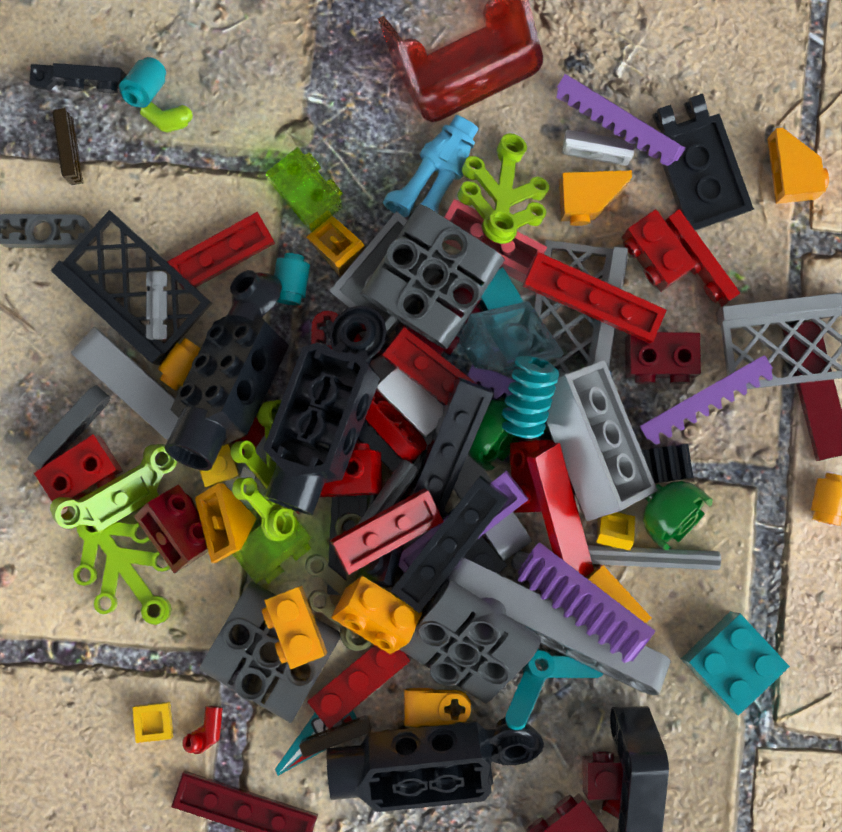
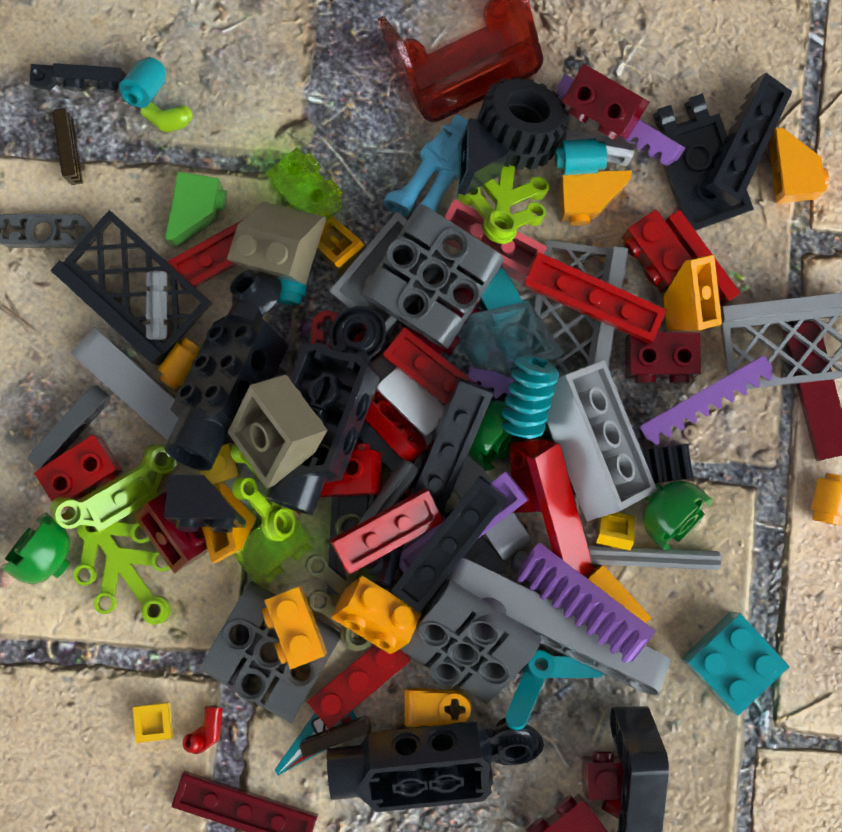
none -> green cylinder [0,512,70,584]
none -> black slope [164,475,246,533]
none -> bright green slope [165,172,227,247]
none -> dark tan slope [227,202,326,285]
none -> dark tan slope [228,375,327,488]
none -> black slope [458,118,509,195]
none -> black tyre [477,77,569,170]
none -> teal brick [555,138,607,175]
none -> dark red brick [562,63,649,140]
none -> light orange slope [663,255,722,331]
none -> black gear [702,72,793,206]

